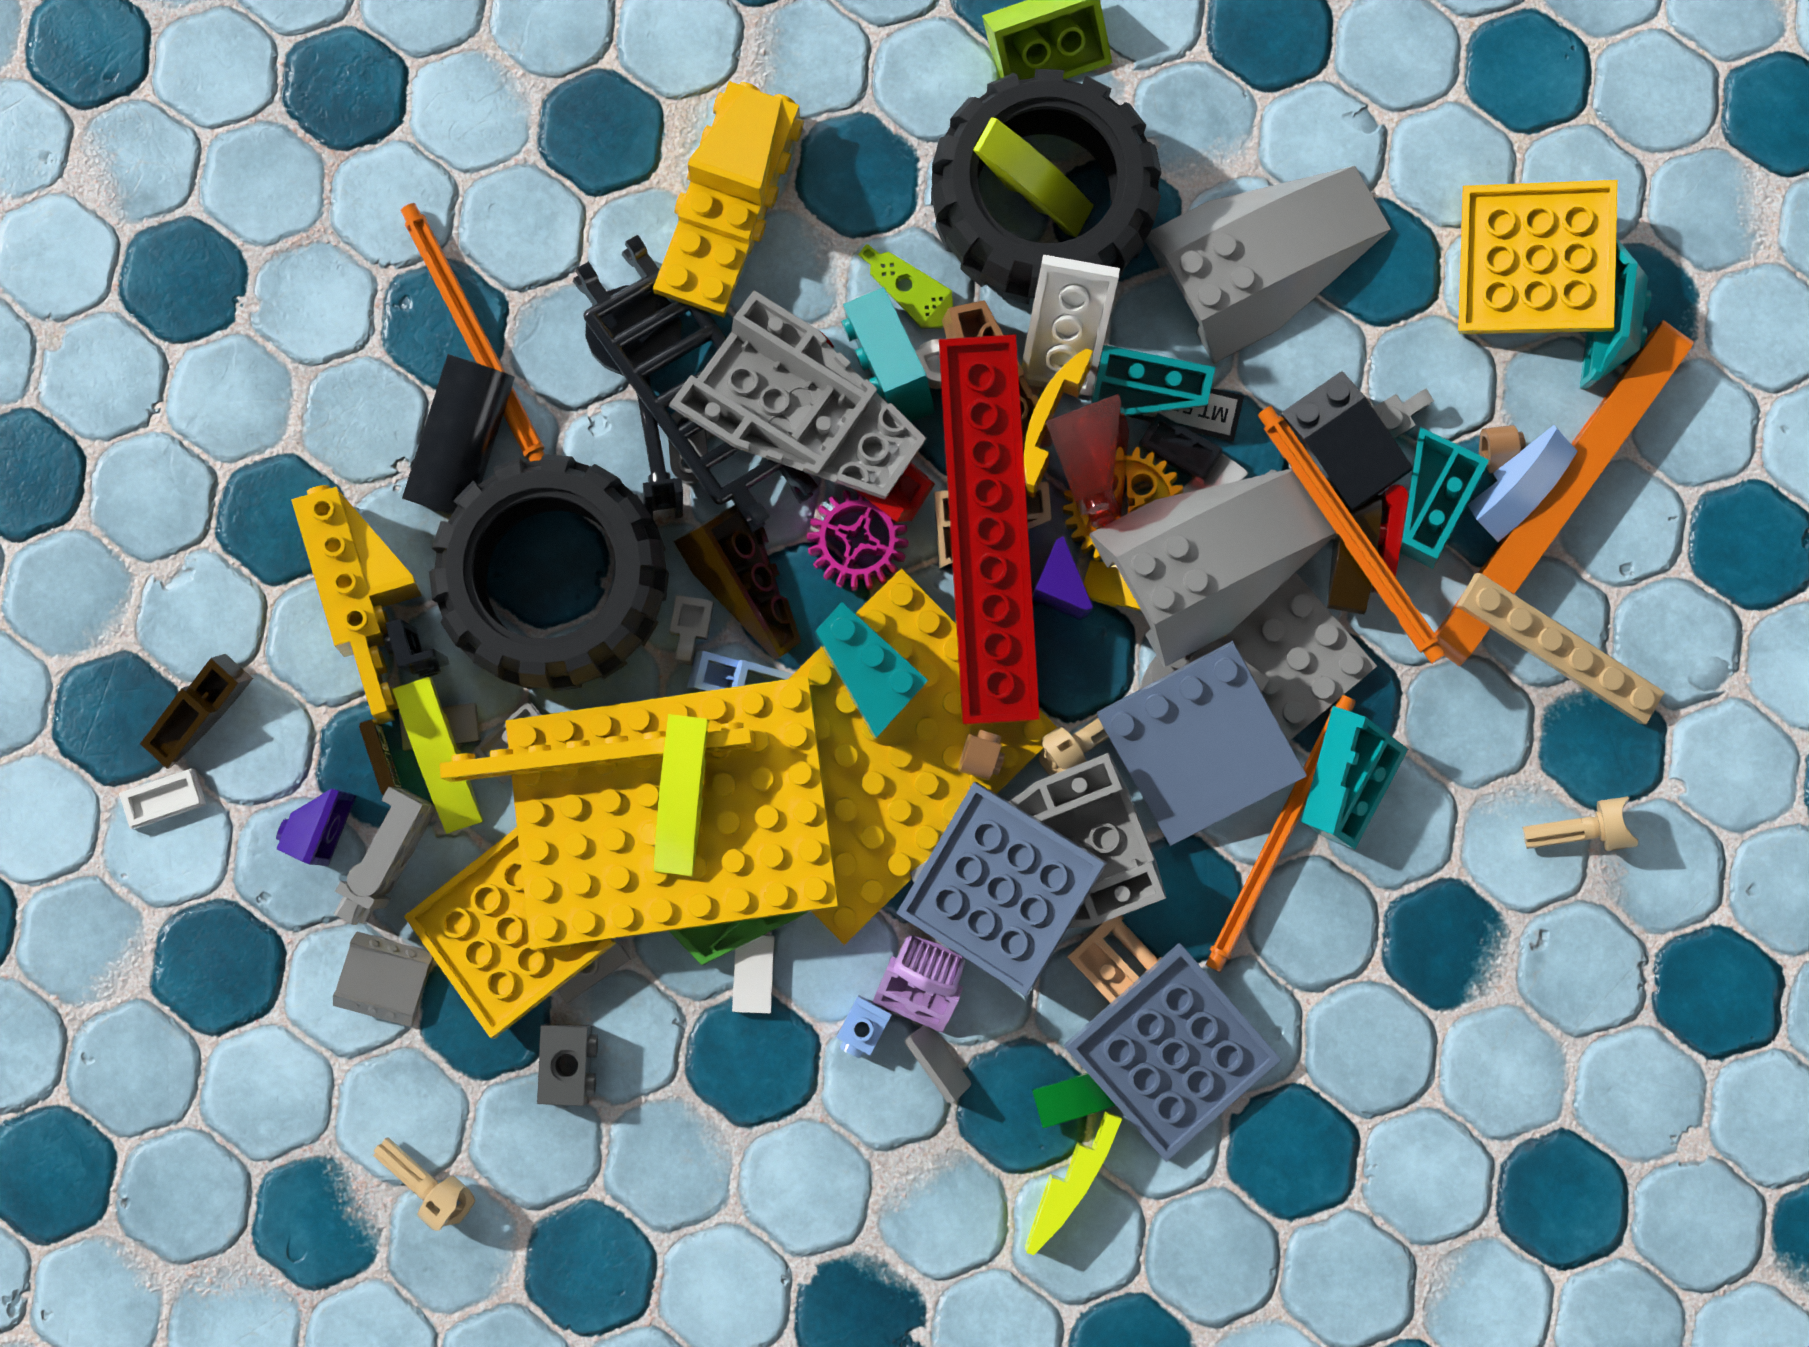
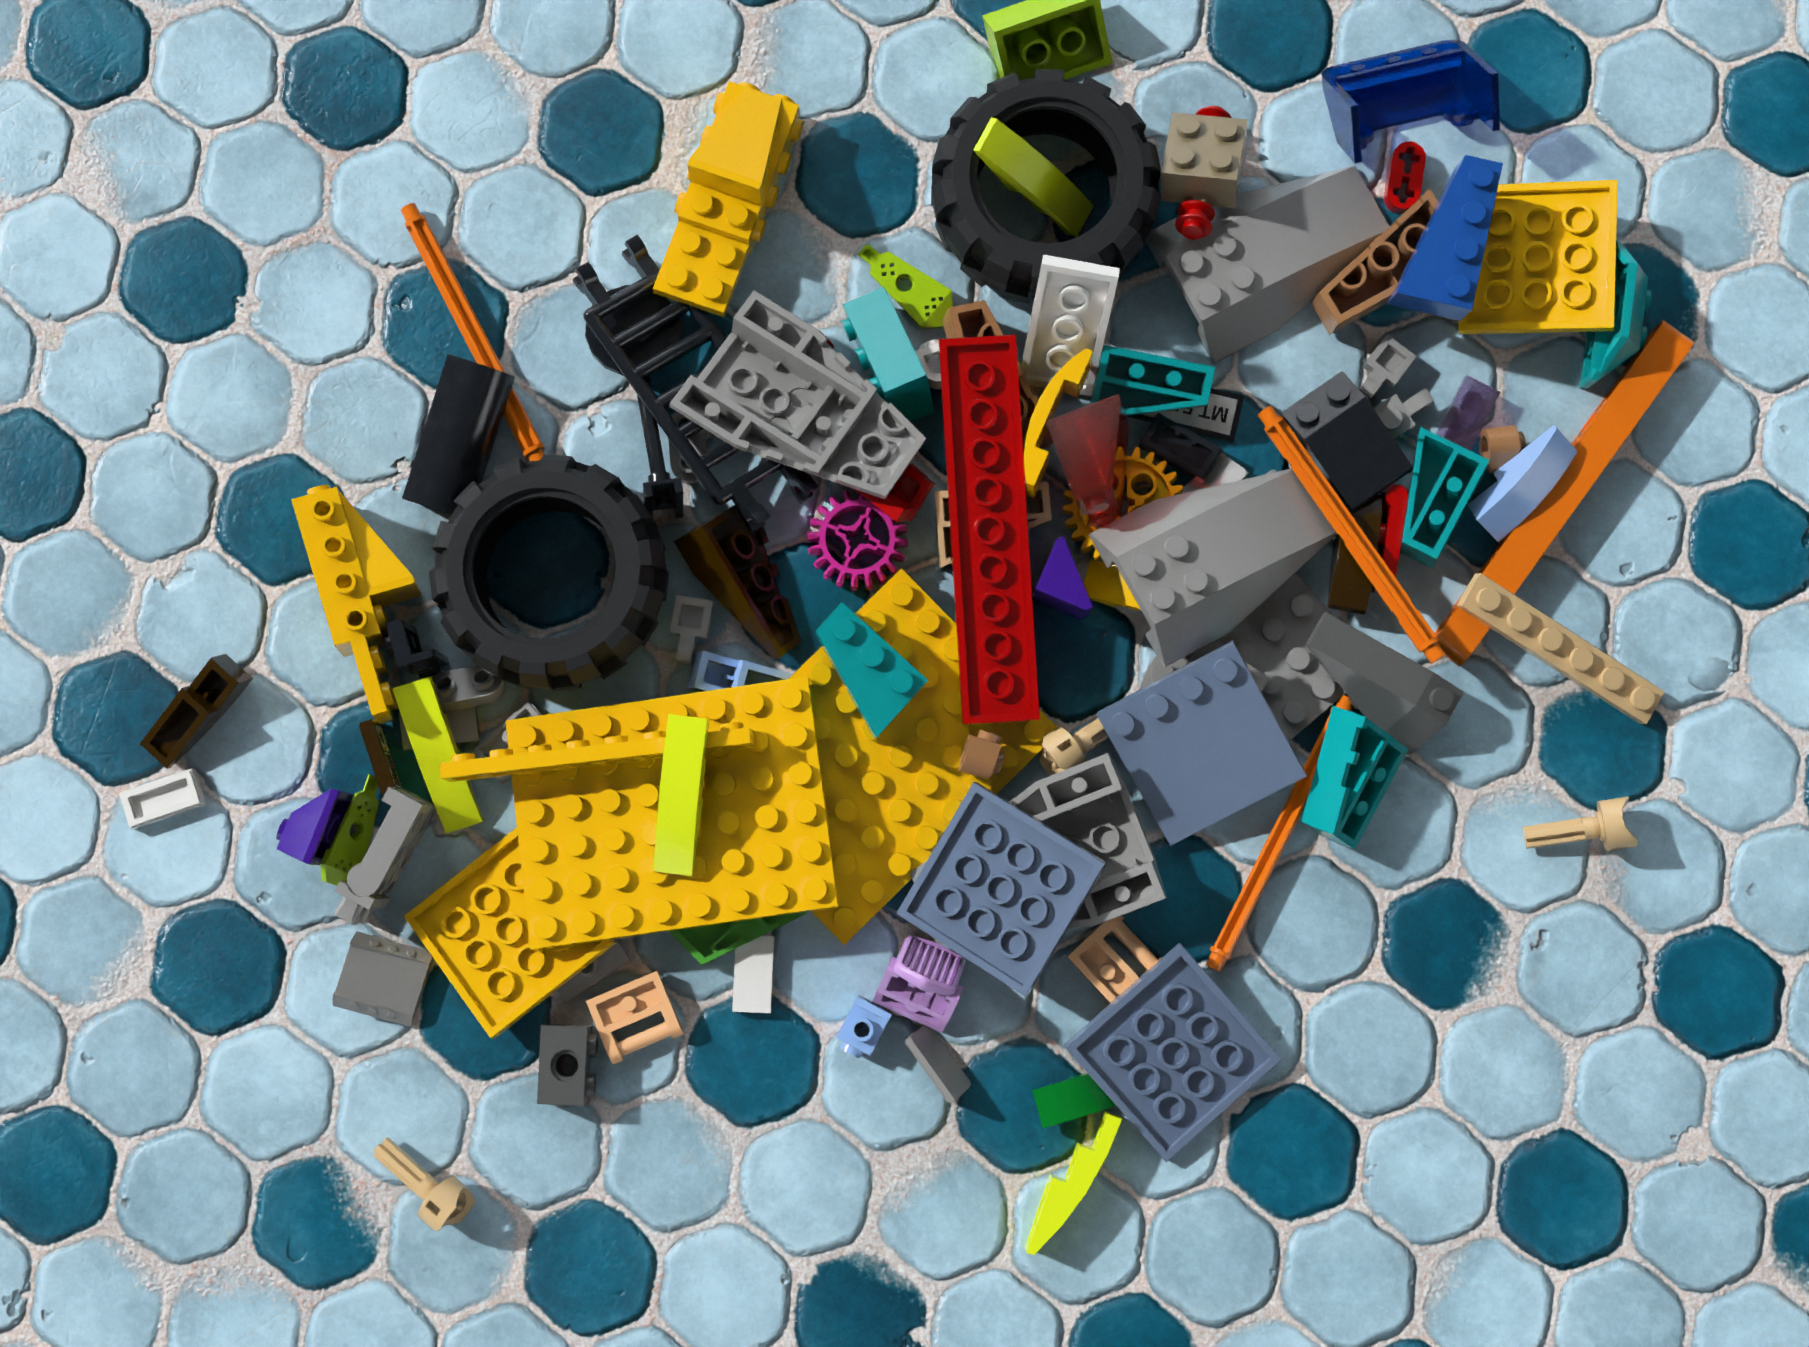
none -> lime piece [320,774,379,886]
none -> light grey plate [432,665,505,711]
none -> light nougat plate [586,970,684,1065]
none -> dark tan brick [1161,106,1248,240]
none -> dark grey wedge [1306,612,1464,755]
none -> medium nougat wedge [1311,189,1438,335]
none -> clear blue windscreen [1321,40,1500,164]
none -> light grey plate [1359,334,1417,401]
none -> red beam [1384,141,1426,214]
none -> blue wedge [1387,155,1503,321]
none -> clear purple plate [1435,375,1500,451]

